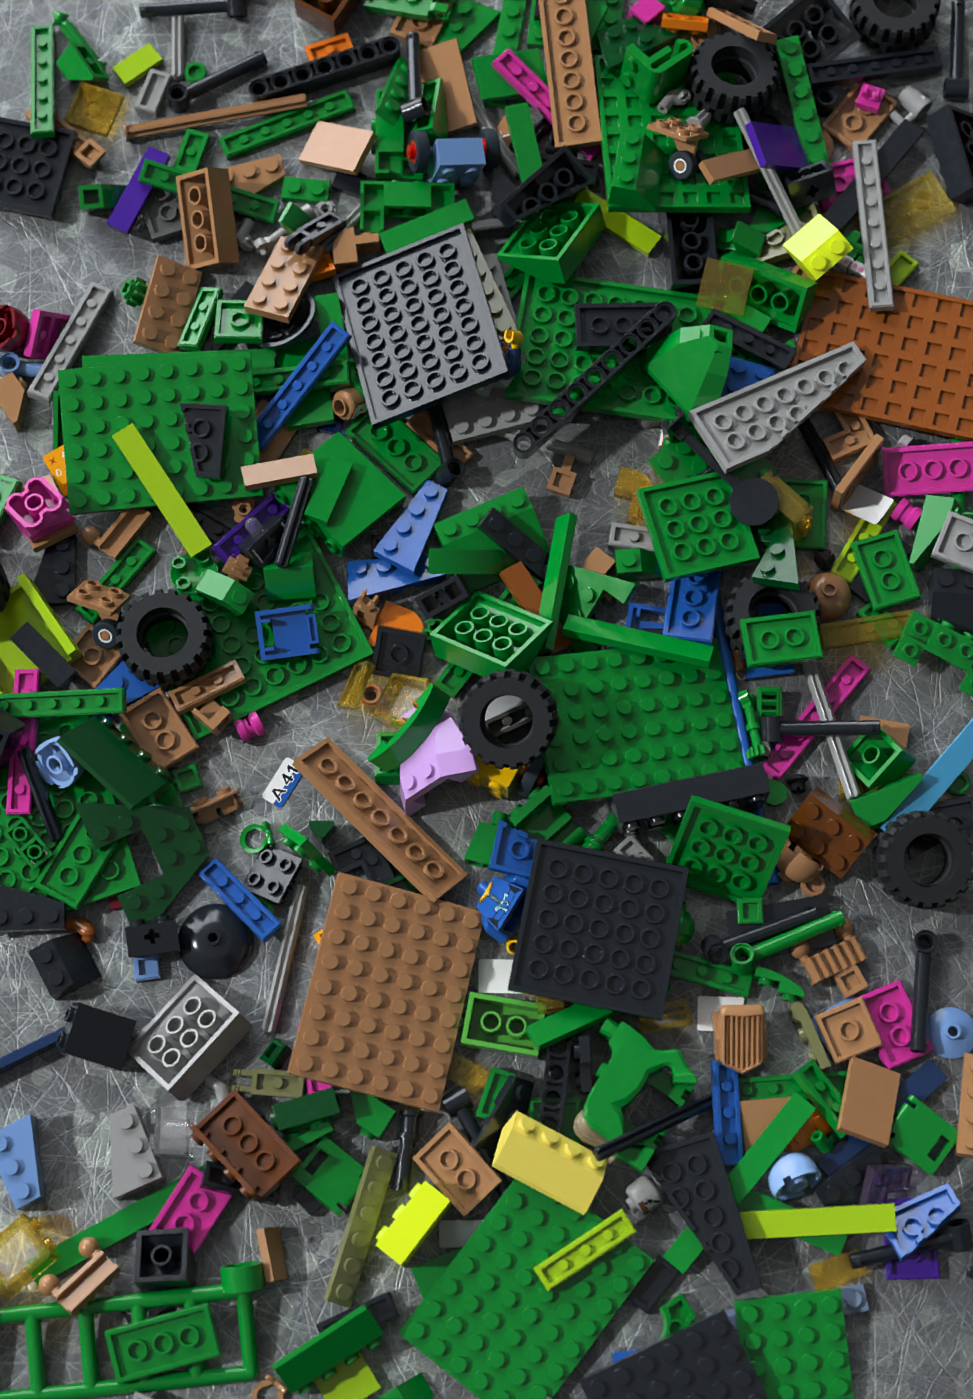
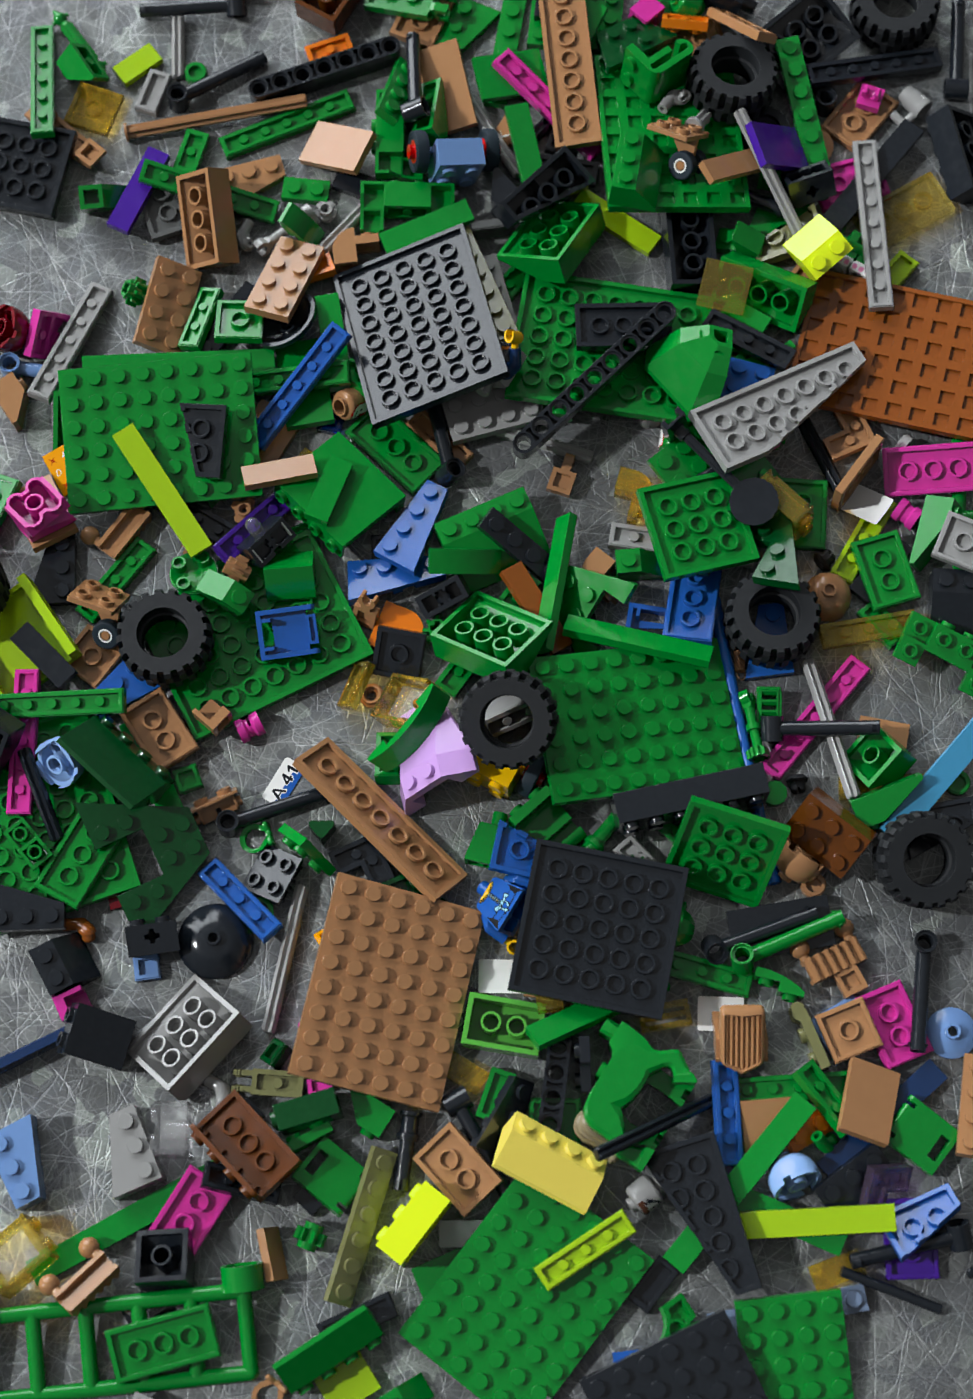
medium nougat tile [168,660,247,715] -> none
black axle [274,476,314,569] -> none
black hinge [284,211,347,256] -> none
green tile [736,898,764,925] -> none
green tile [739,610,824,669] -> none
none -> dark pink panel [52,985,93,1024]
none -> black piece [216,788,328,838]
none -> green gear [293,1220,328,1253]
none -> black bar [839,1266,943,1315]

